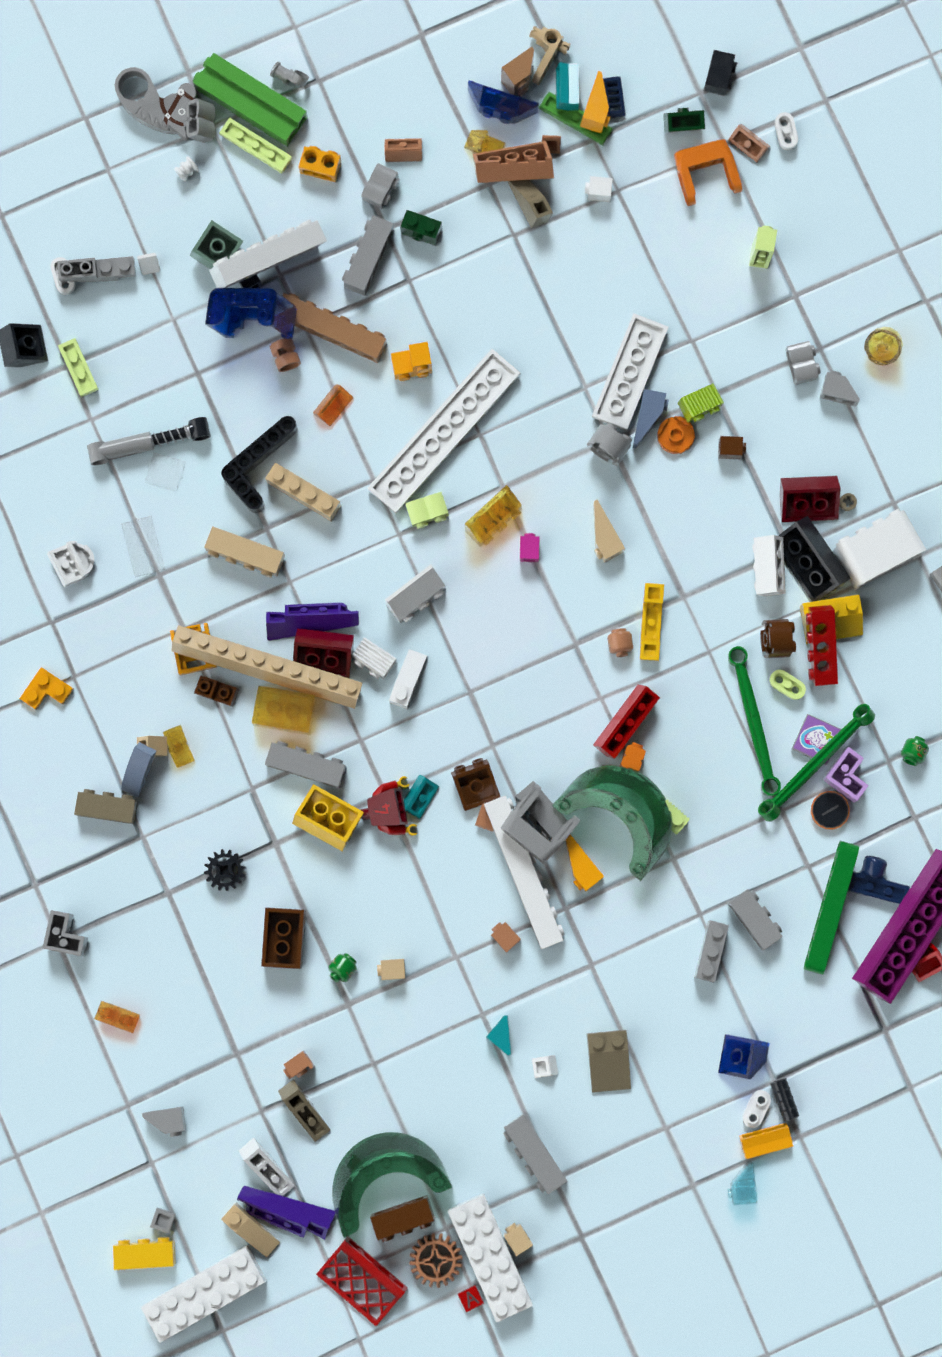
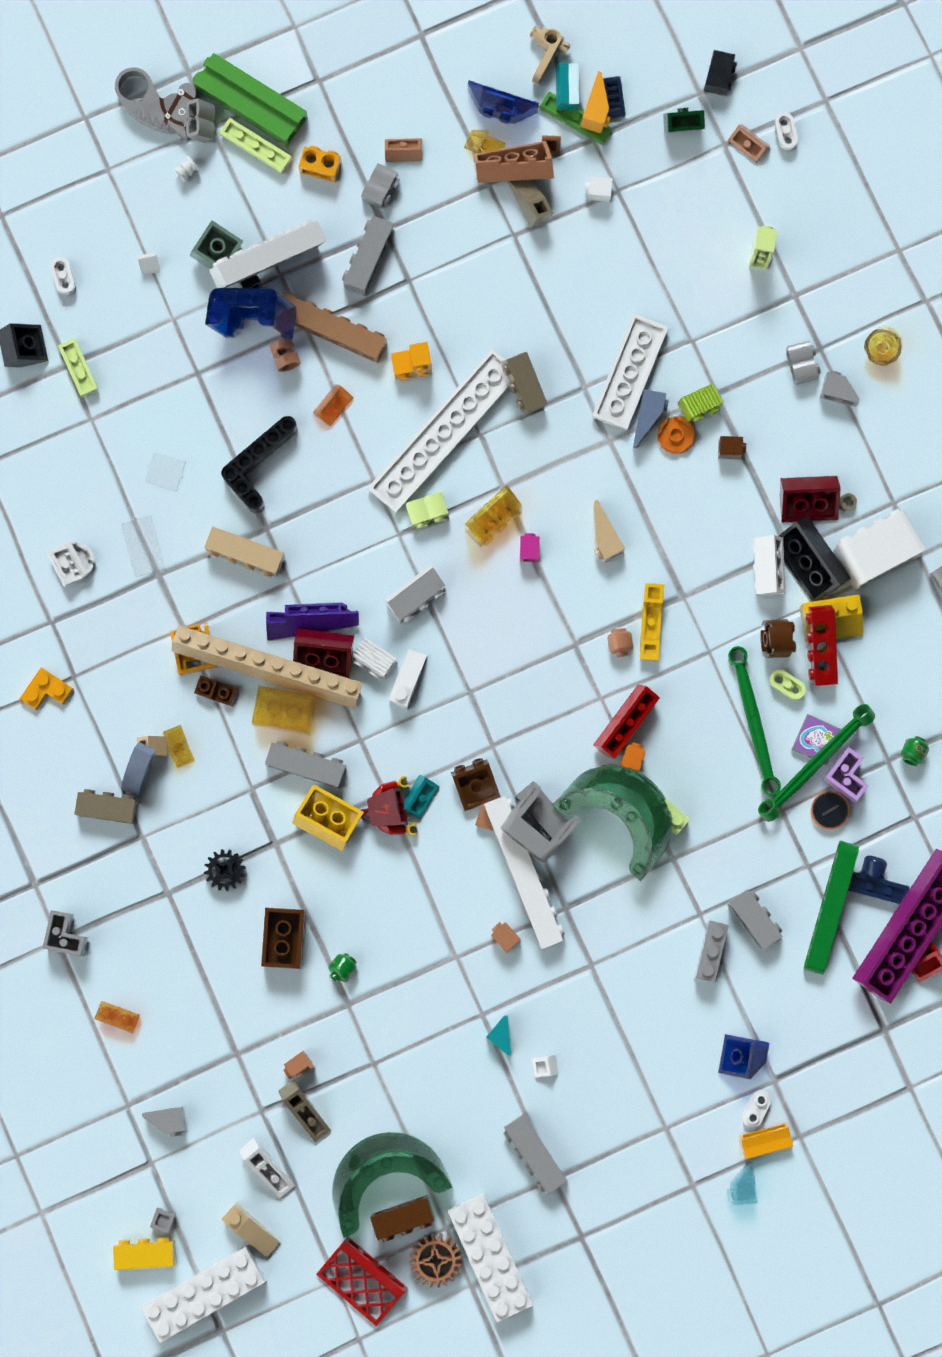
light grey slope [57,256,136,282] -> none
piece [87,417,211,465] -> none
dark purple wedge [237,1186,336,1240] -> none
tan brick [265,463,341,522] -> none
light grey connector [270,61,309,88] -> none
tan brick [377,959,406,980] -> none
dark green brick [400,210,442,246] -> none
red tile [458,1285,484,1312] -> none
medium nougat slope [501,47,534,98] -> none
tan brick [503,1223,533,1256] -> none
light orange slope [565,834,604,892] -> none
dark tan slope [586,1030,631,1092] -> none
light grey brick [587,423,632,466] -> none
orange connector [674,139,742,206] -> none
black axle [770,1078,799,1121] -> none
none -> dark tan brick [502,352,548,414]

